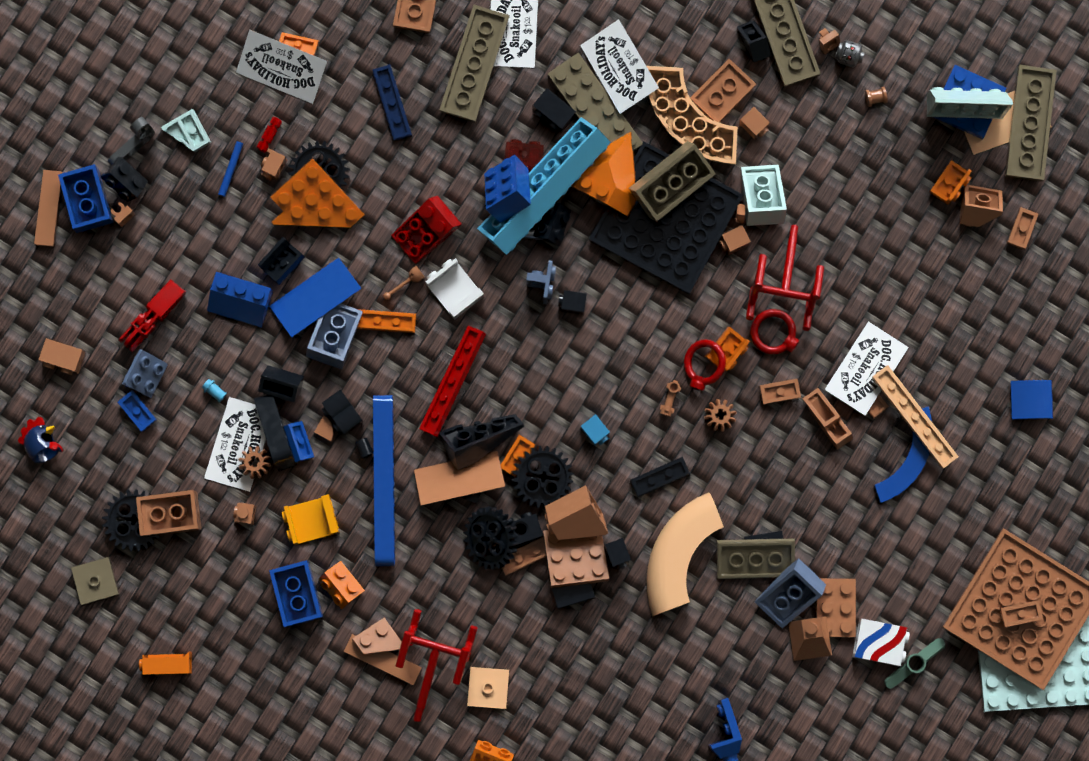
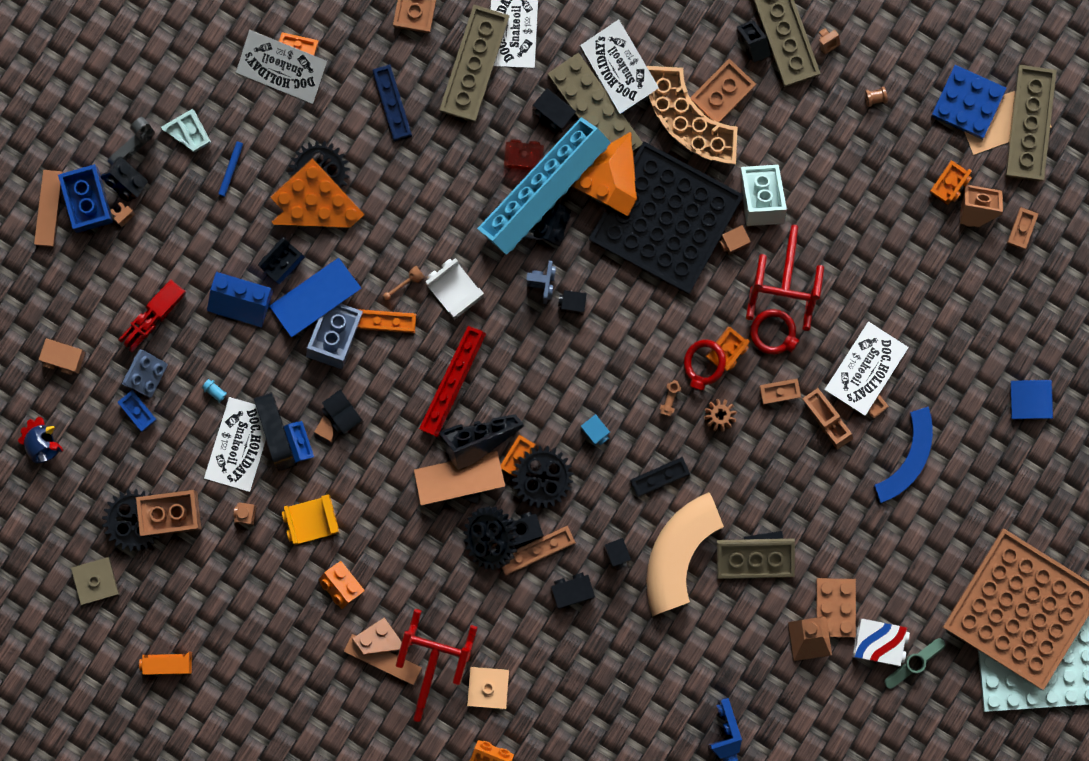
nougat gear [239,446,271,479] -> none
red axle [257,117,282,153] -> none
black piece [258,365,304,402] -> none
nougat brick [261,148,287,180] -> none
blue brick [269,560,324,628] -> none
black hinge [355,438,374,459] -> none
blue beam [373,395,395,567] -> none
red slope [391,196,462,264] -> none
blue brick [484,155,531,223] -> none
nougat plate [543,530,609,588] -> none
nougat slope [544,485,608,540] -> none
dark tan brick [629,141,716,221] -> none
nougat tile [735,204,745,223] -> none
nougat brick [739,107,770,140] -> none
sand blue slope [755,558,826,628] -> none
flat silver head [835,40,865,67] -> none
light nougat plate [872,365,959,469] -> none
light aqua slope [927,87,1013,119] -> none
nougat plate [999,600,1043,627] -> none

